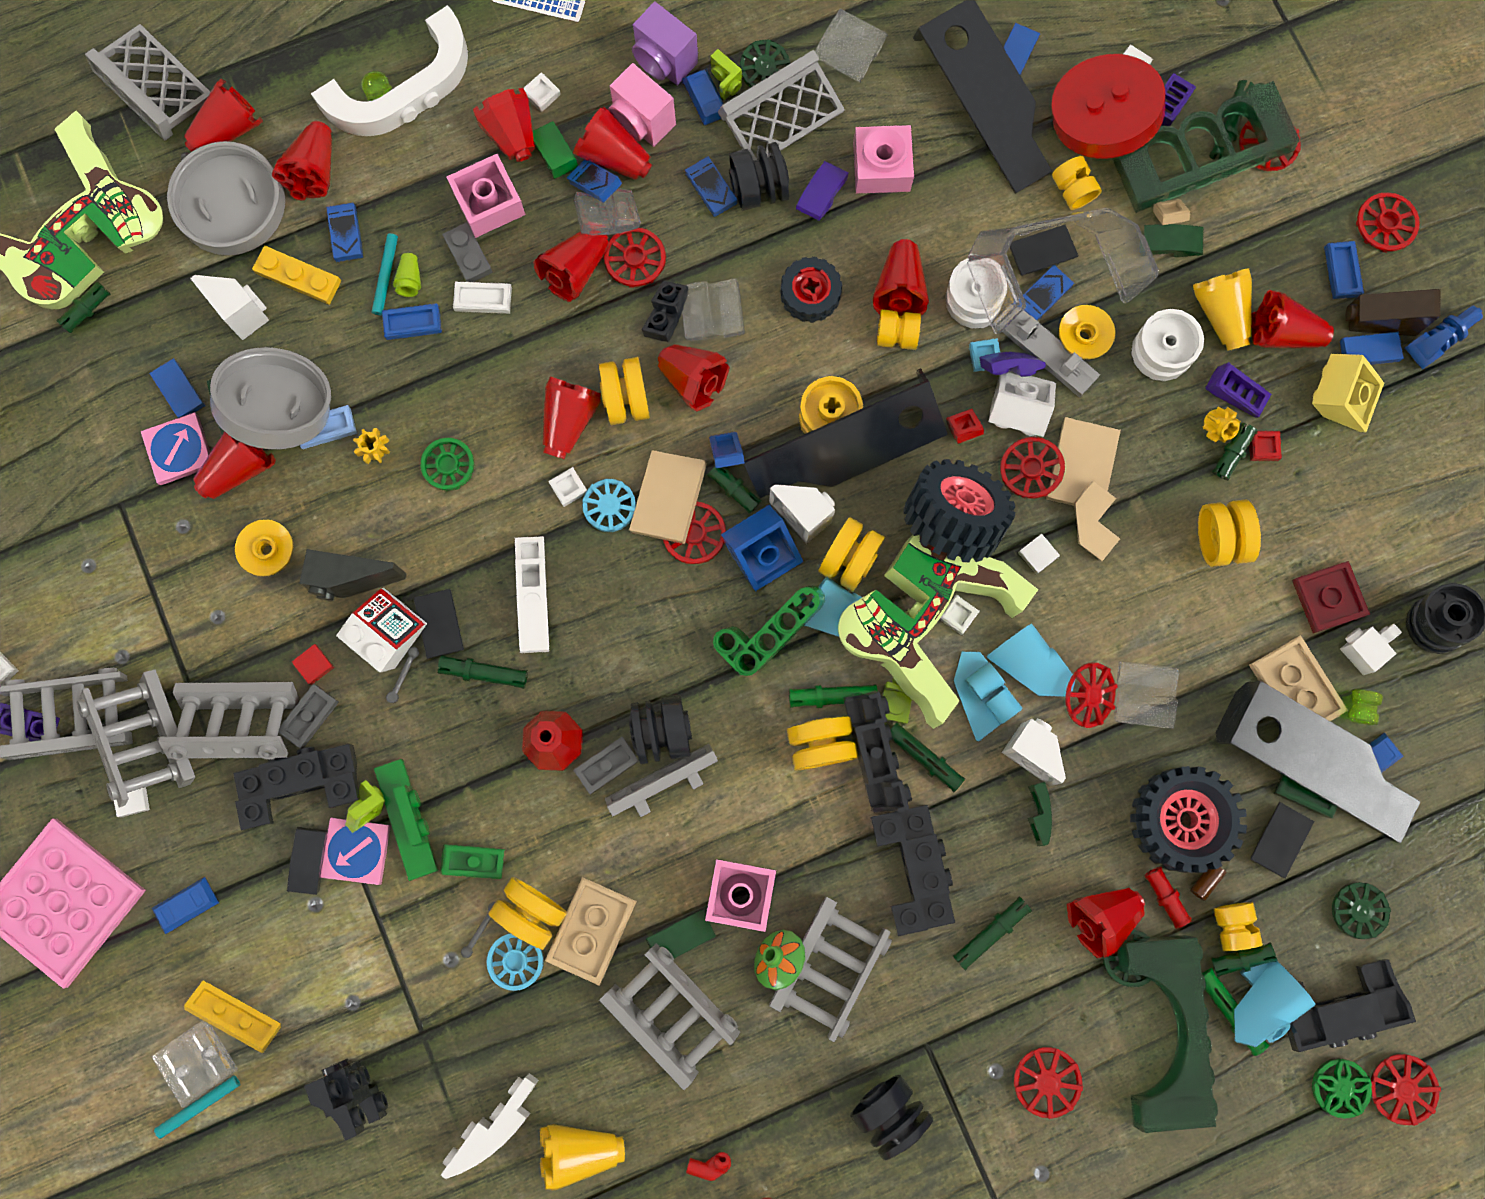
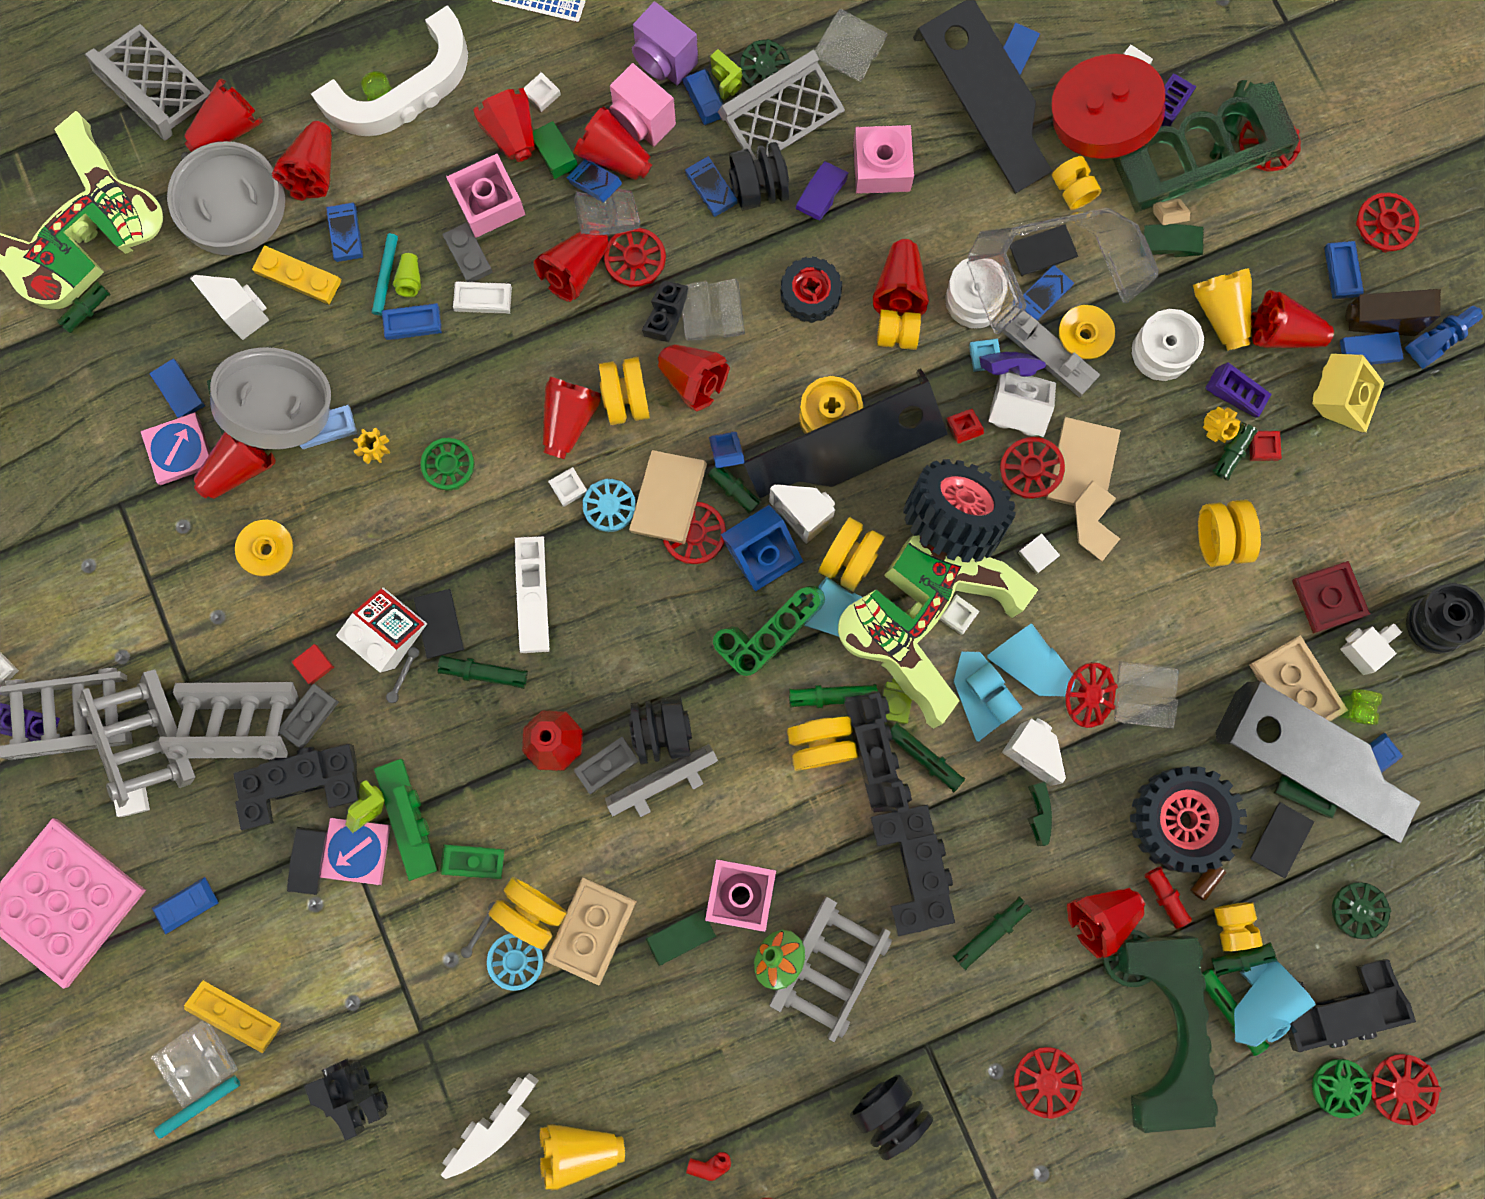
pearl dark grey slope [299,549,407,601] -> none
light grey fence [599,943,740,1090] -> none

